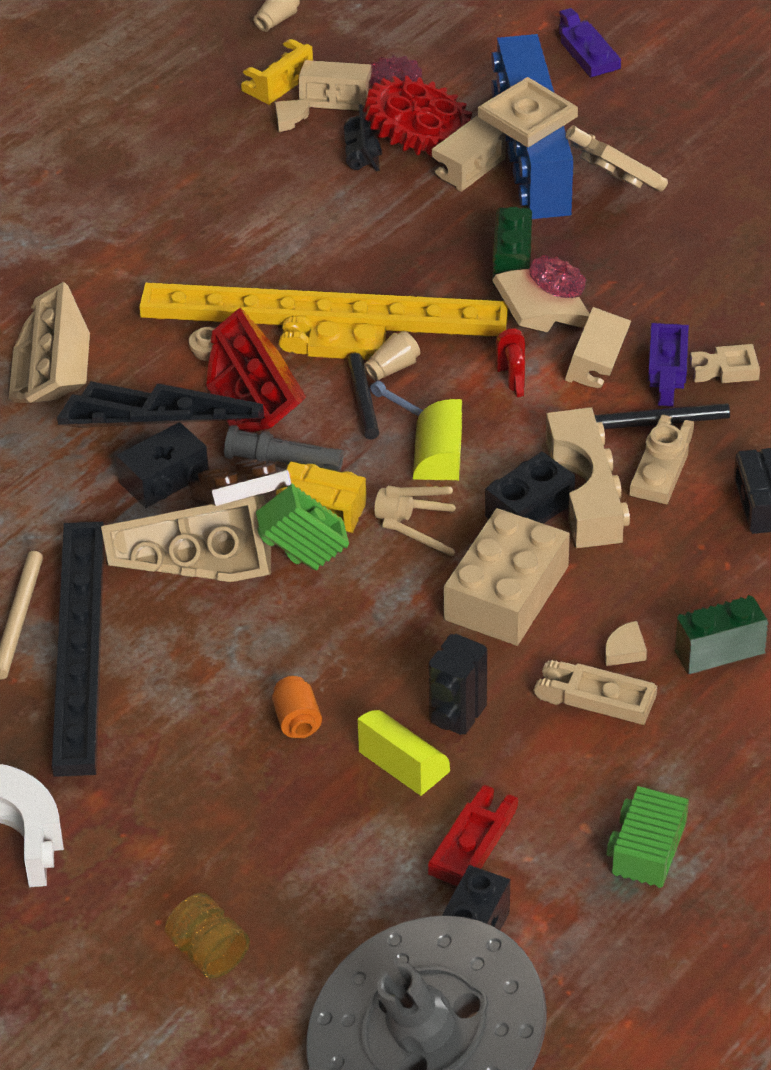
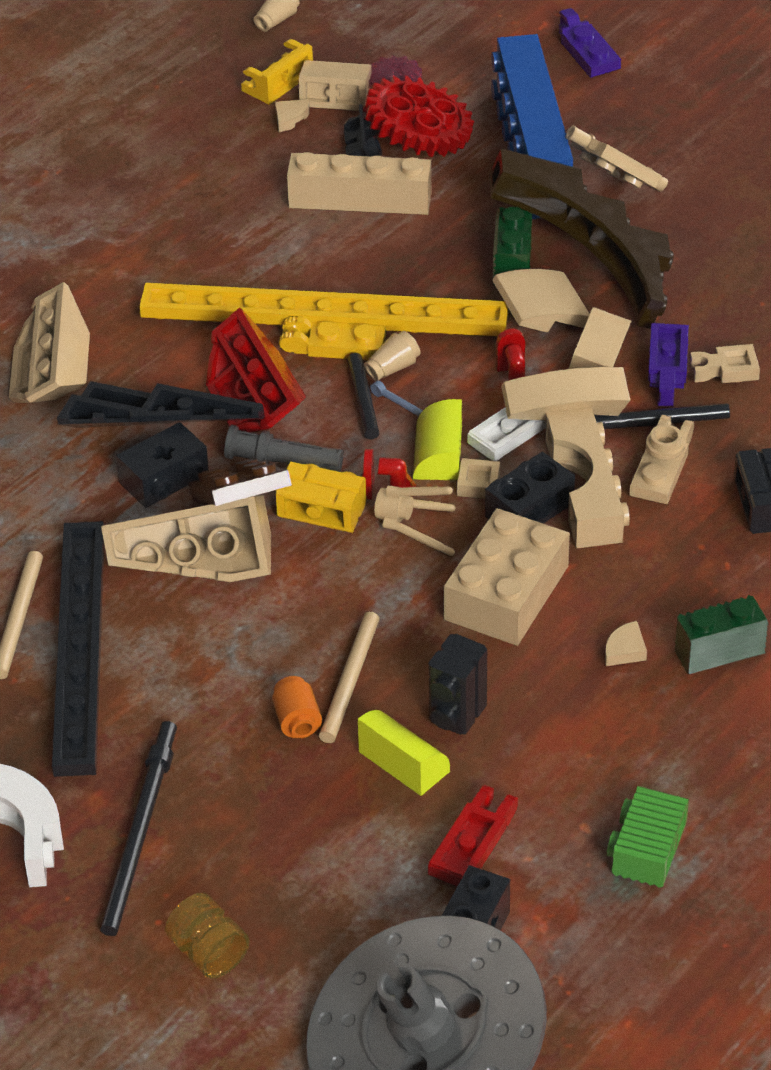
tan plate [189,327,215,361] -> none
bright green brick [256,484,349,570] -> none
tan hinge [432,116,506,192] -> none
tan tile [478,77,578,147] -> none
clear pink gear [529,255,586,298] -> none
tan hinge [533,660,657,725] -> none
none -> black bar [100,721,177,936]
none -> tan brick [287,152,432,215]
none -> tan bar [319,612,380,743]
none -> red piece [361,449,416,500]
none -> tan tile [457,458,500,499]
none -> white hinge [468,407,546,461]
none -> dark brown arch [489,149,674,329]
none -> tan slope [501,367,630,421]

